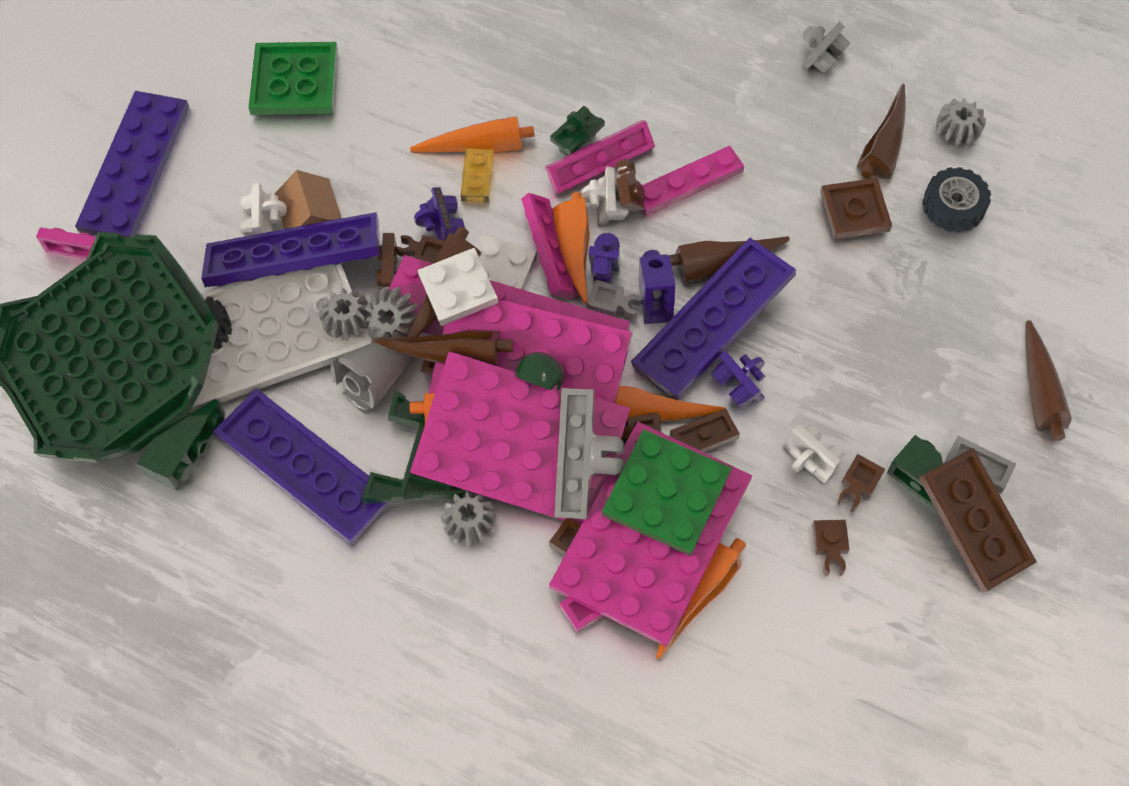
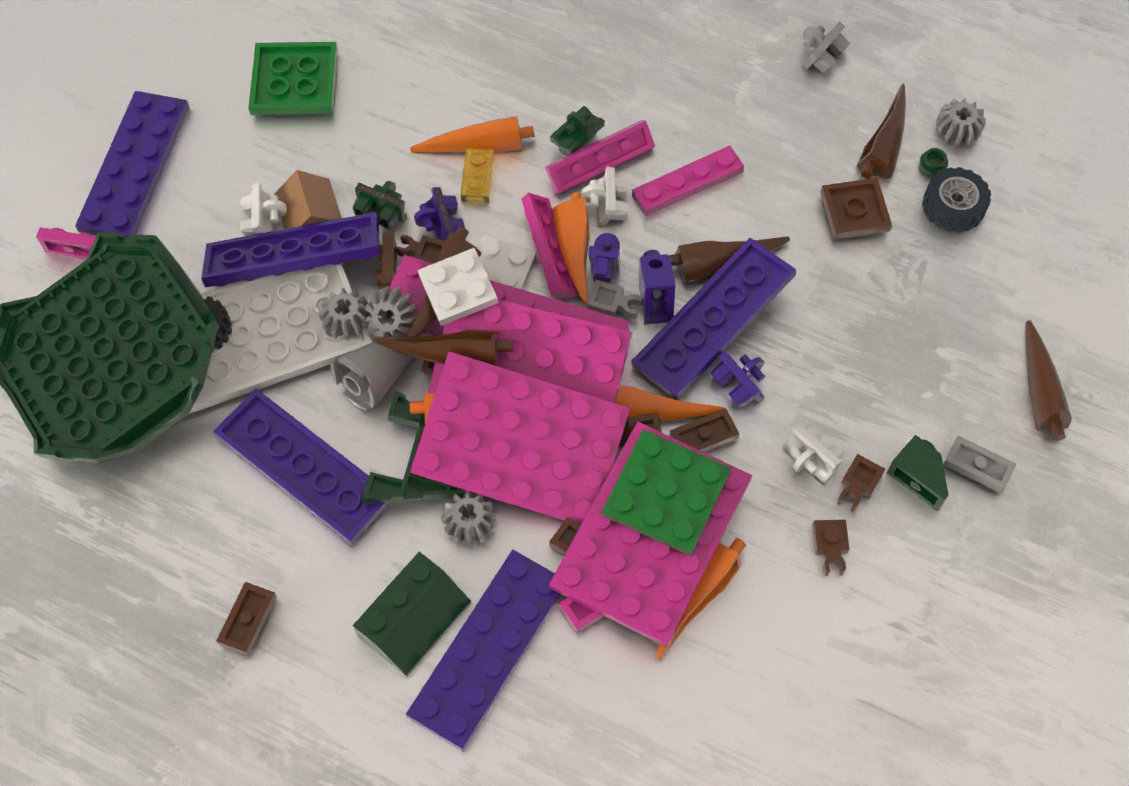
dark green slope [137,399,225,491] -> none
dark green hair [514,352,565,390] -> none
light grey plate [554,388,625,519] -> none
reddish brown plate [616,158,645,212] -> none
reddish brown tile [918,448,1037,592] -> none
none -> reddish brown plate [216,582,277,656]
none -> dark green slope [352,551,471,677]
none -> dark green hips [353,180,407,230]
none -> dark purple plate [406,549,562,752]
none -> dark green plate [919,148,948,176]

